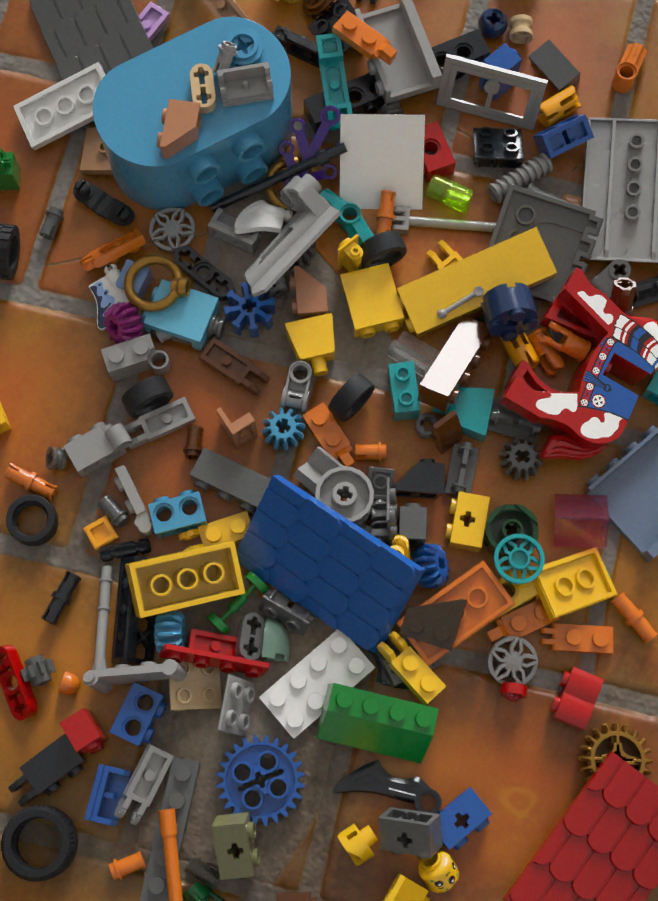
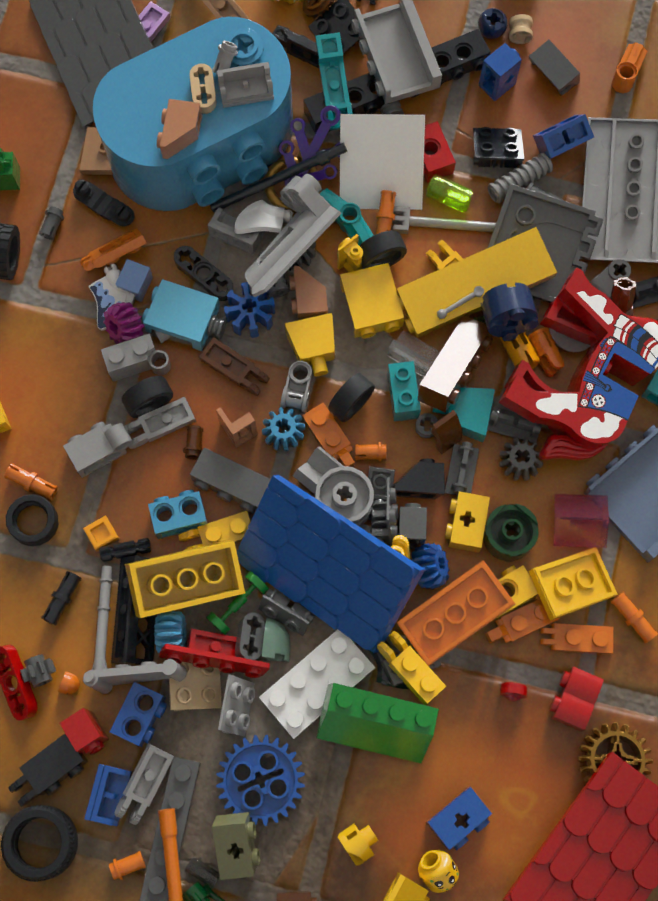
white plate [13,62,105,150] -> none
dark grey bush [45,446,67,470] -> none
dark grey pin [97,495,130,528] -> none
light grey hinge [114,465,154,537] -> none
pearl gold piece [124,255,191,312] -> none
light grey wheel [149,207,196,252] -> none
orange hinge [332,10,397,66] -> none
black piece [334,760,442,813] -> none
dark grey brick [378,807,443,859] -> none
dark brown wing [399,599,467,651] -> none
light grey door [436,54,548,131] -> none
light grey wheel [487,636,538,684] -> none
teal wheel [493,534,545,585] -> none
light orange arm [537,85,581,127] -> none
orange hinge [540,321,591,362] -> none

